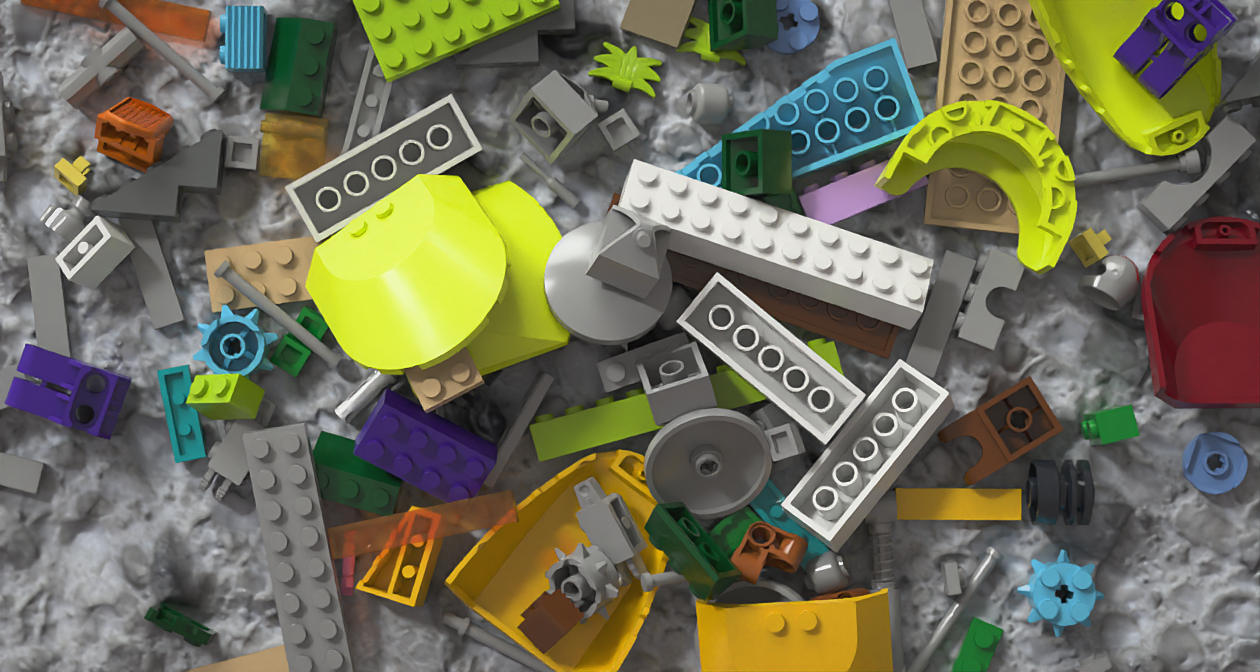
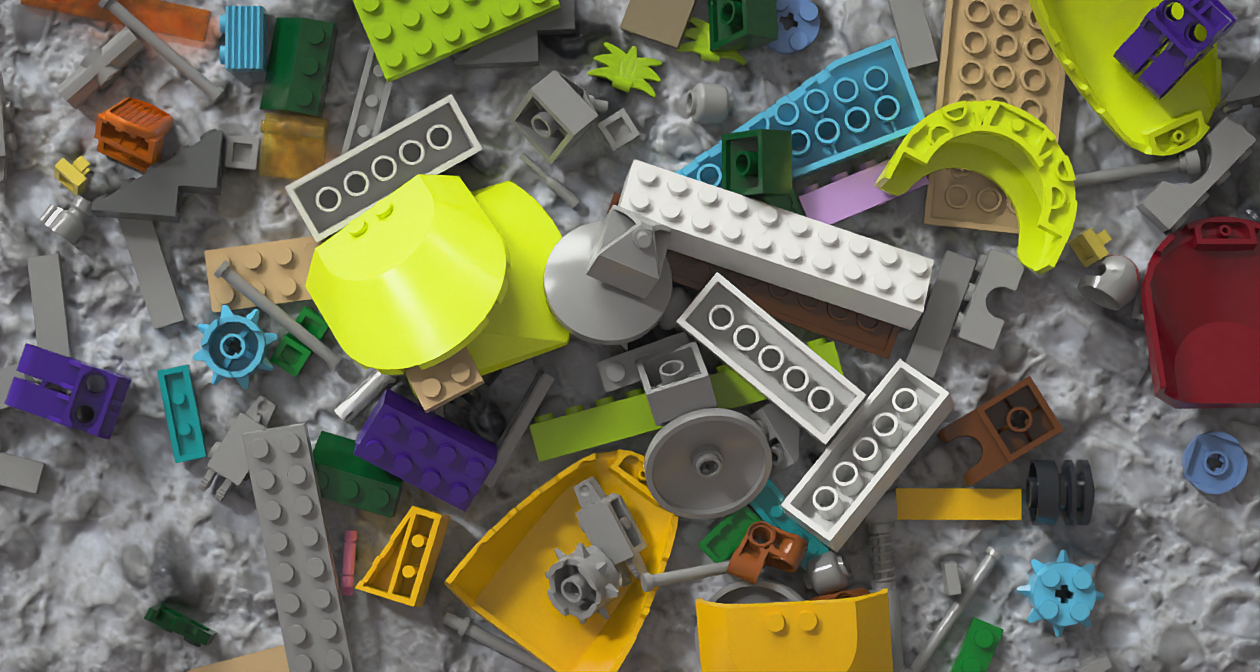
white brick [55,215,135,290] -> none
lime brick [186,373,265,420] -> none
clear orange tile [327,490,519,560] -> none
reddish brown brick [517,589,584,654] -> none
dark green slope [644,502,742,602] -> none
light grey plate [764,421,806,462] -> none
green brick [1080,404,1140,445] -> none

